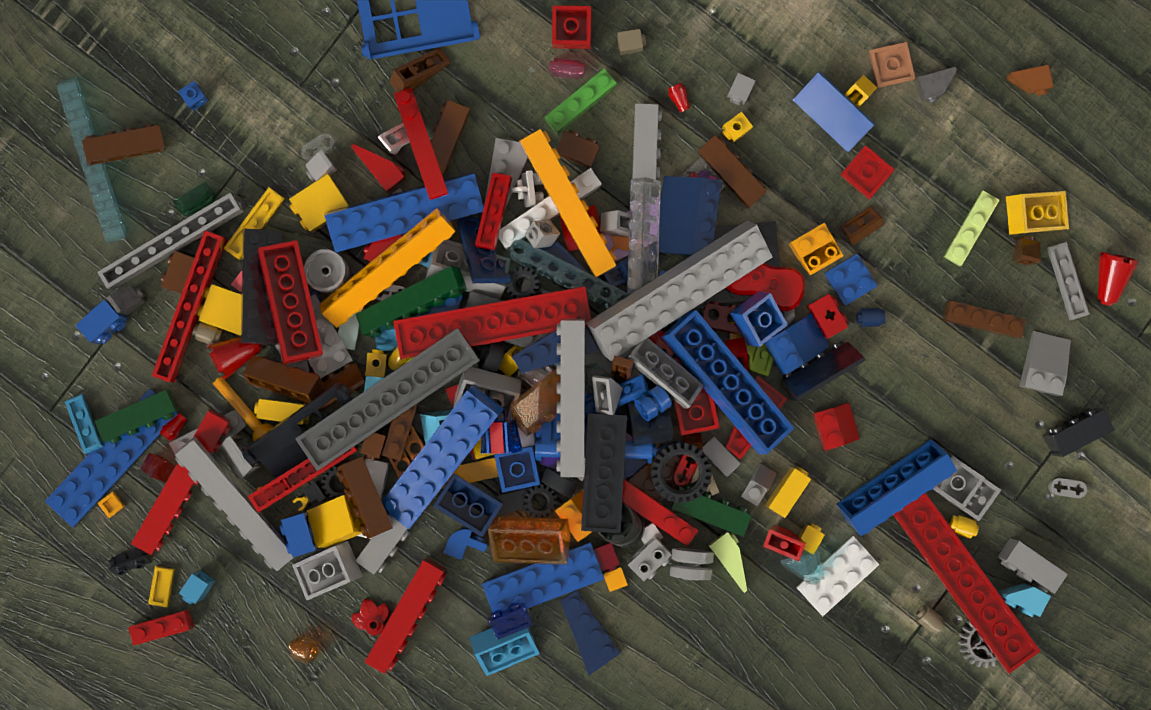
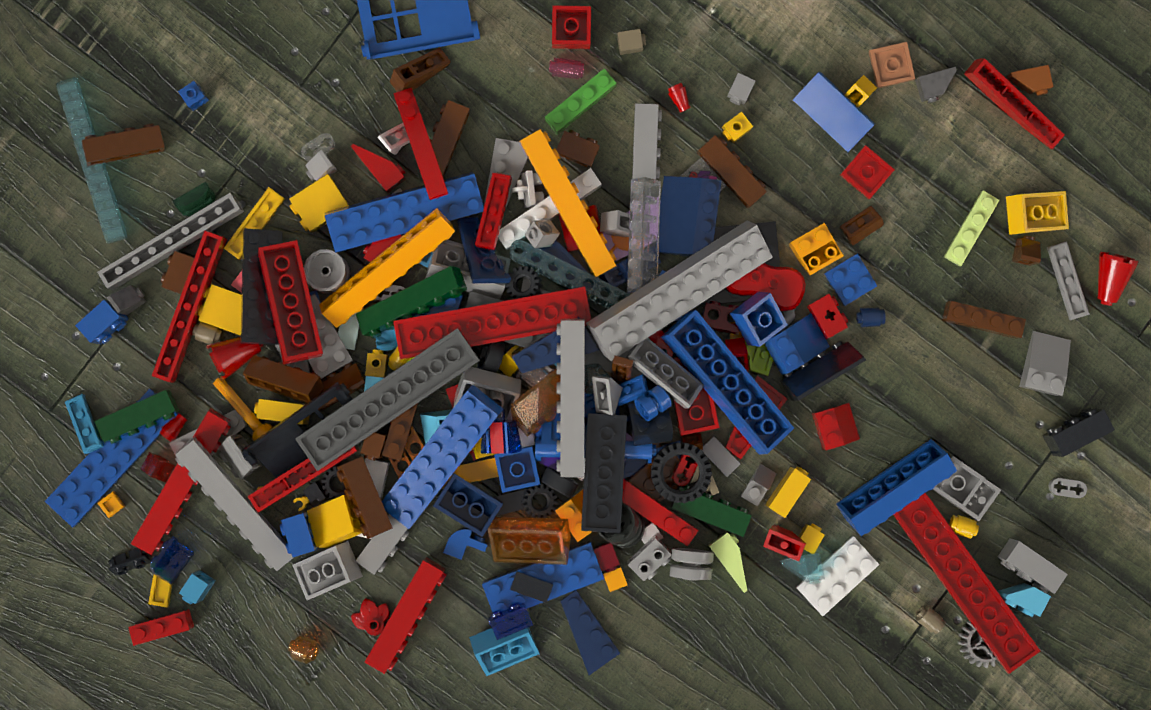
none -> clear blue bracket [150,537,194,585]
none -> black tile [510,571,553,603]
none -> red slope [964,58,1065,149]

